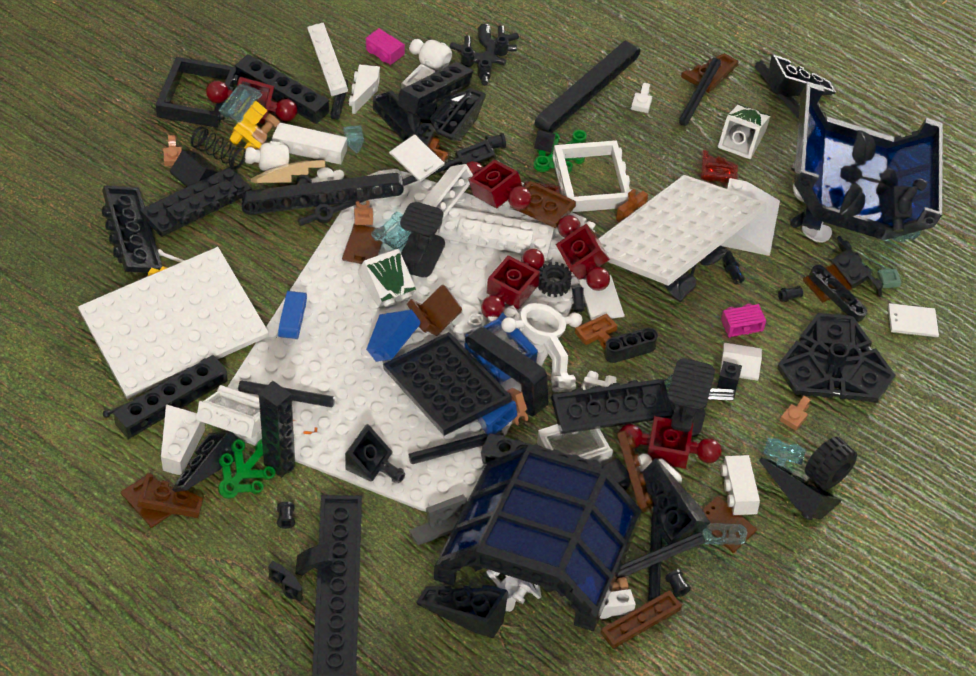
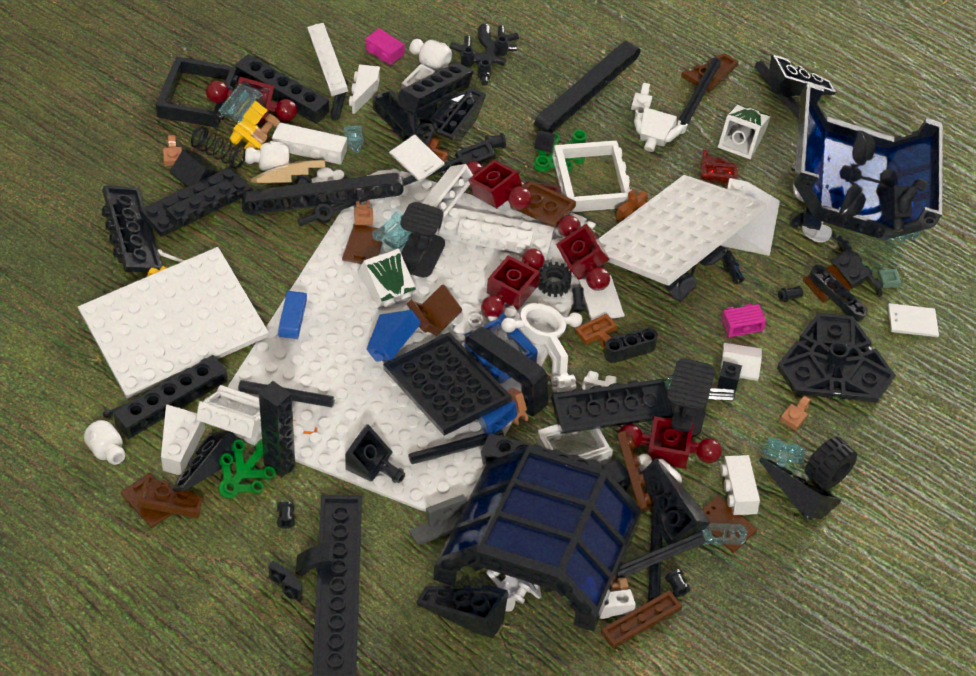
none -> white piece [84,420,125,465]
none -> white torso [634,107,688,152]

